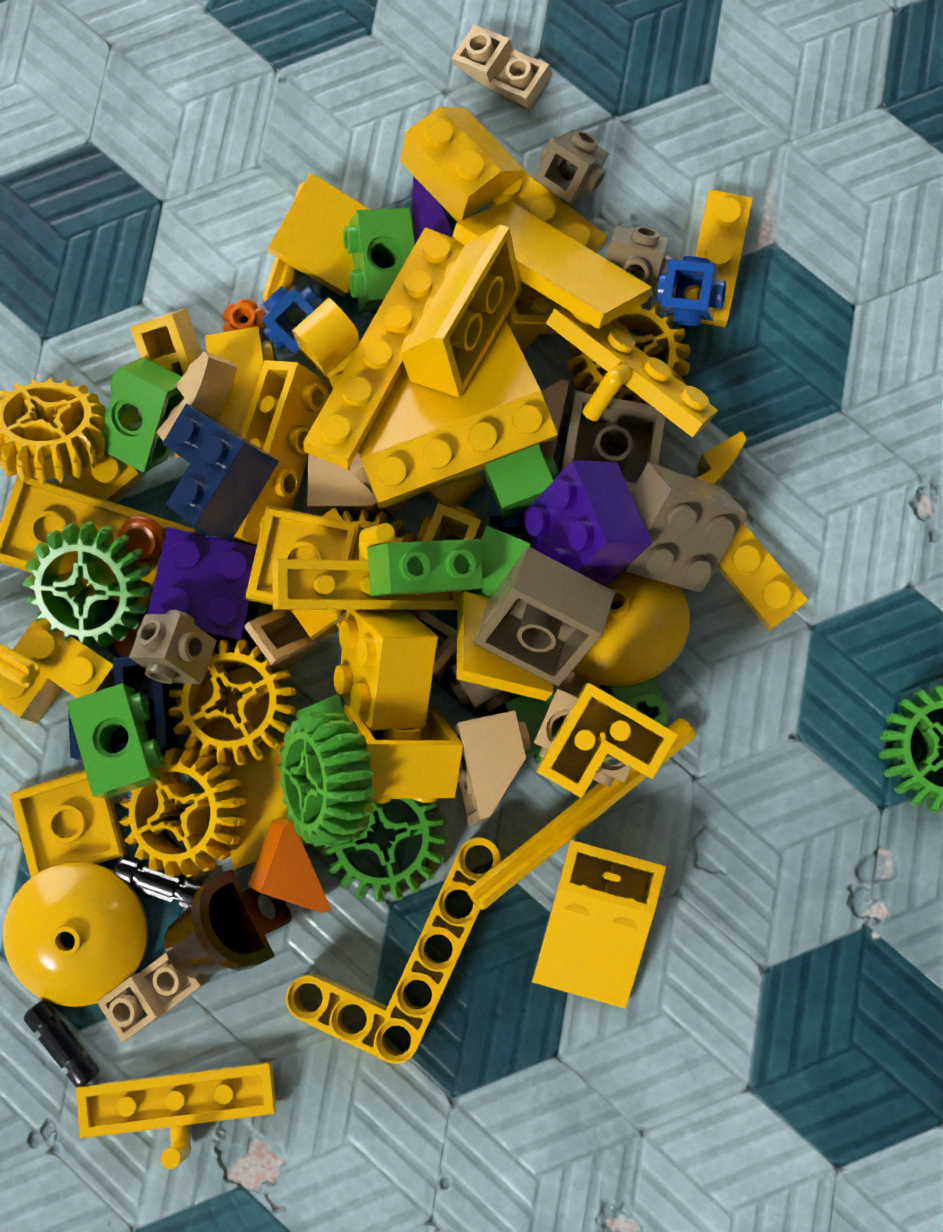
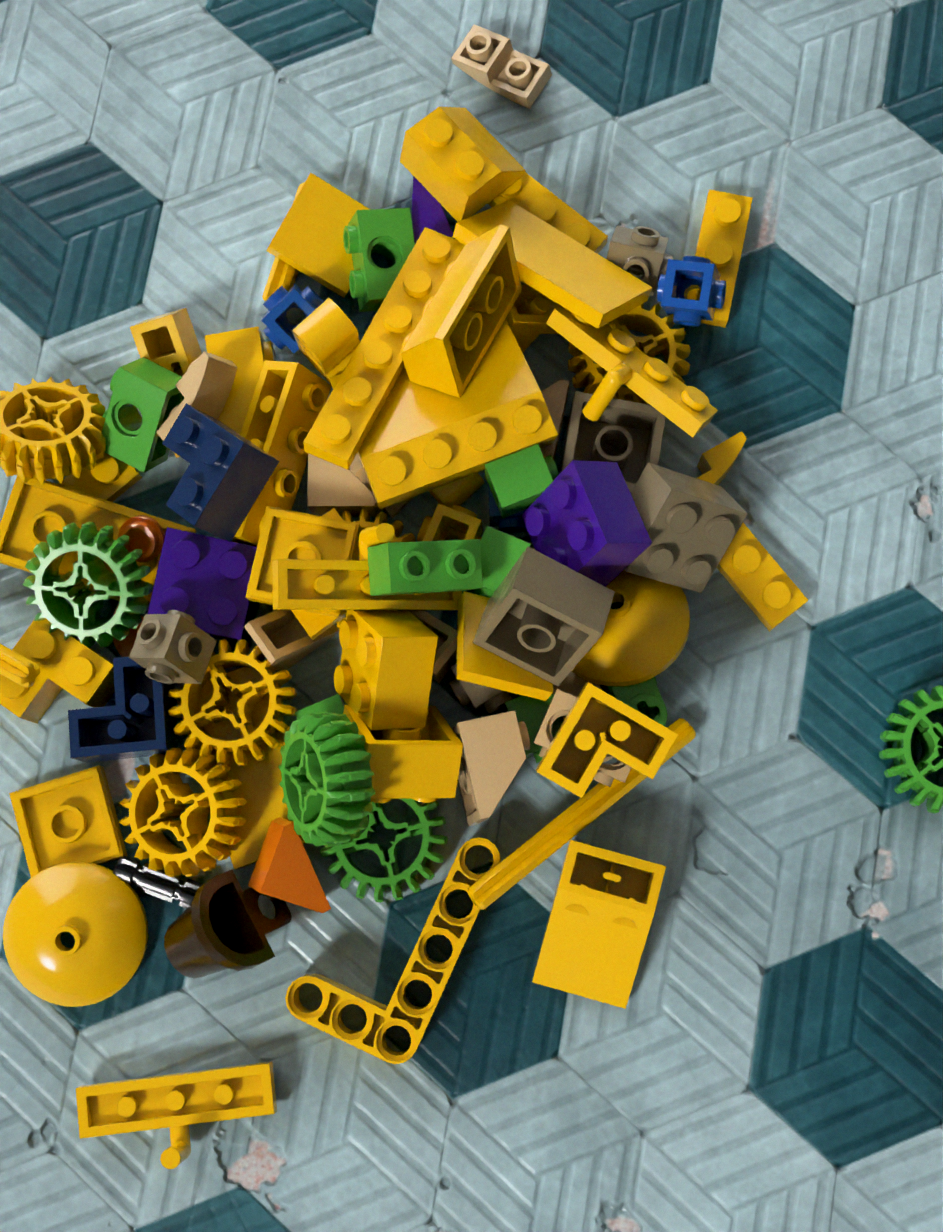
black axle [24,1000,99,1088] -> none
bright green brick [66,683,164,799] -> none
tan slope [97,953,209,1043] -> none
orange plate [222,299,265,333] -> none
dark tan brick [533,130,609,203] -> none

